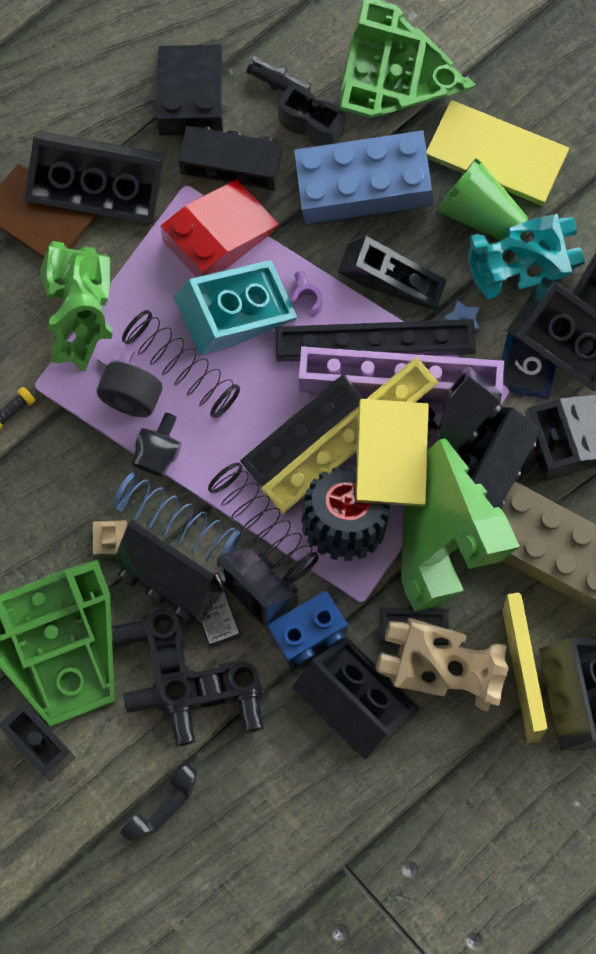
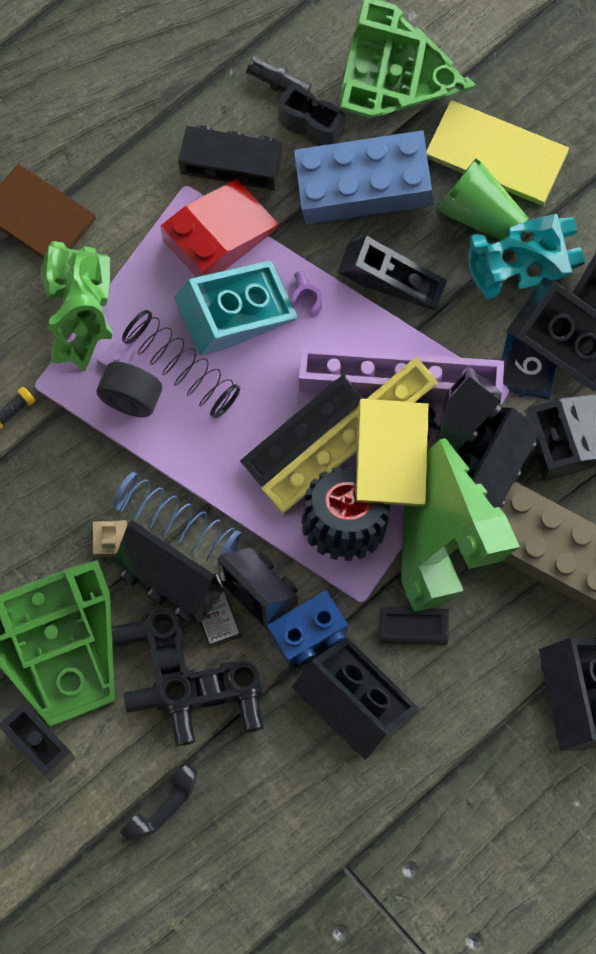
black slope [25,131,166,224] -> none
black piece [131,412,182,477] -> none
black slope [157,44,223,135] -> none
black piece [208,462,319,583] -> none
black tile [275,319,476,362] -> none
tan hips [376,618,508,712] -> none
medium blue piece [443,300,480,332] -> none
light yellow tile [502,593,547,744] -> none

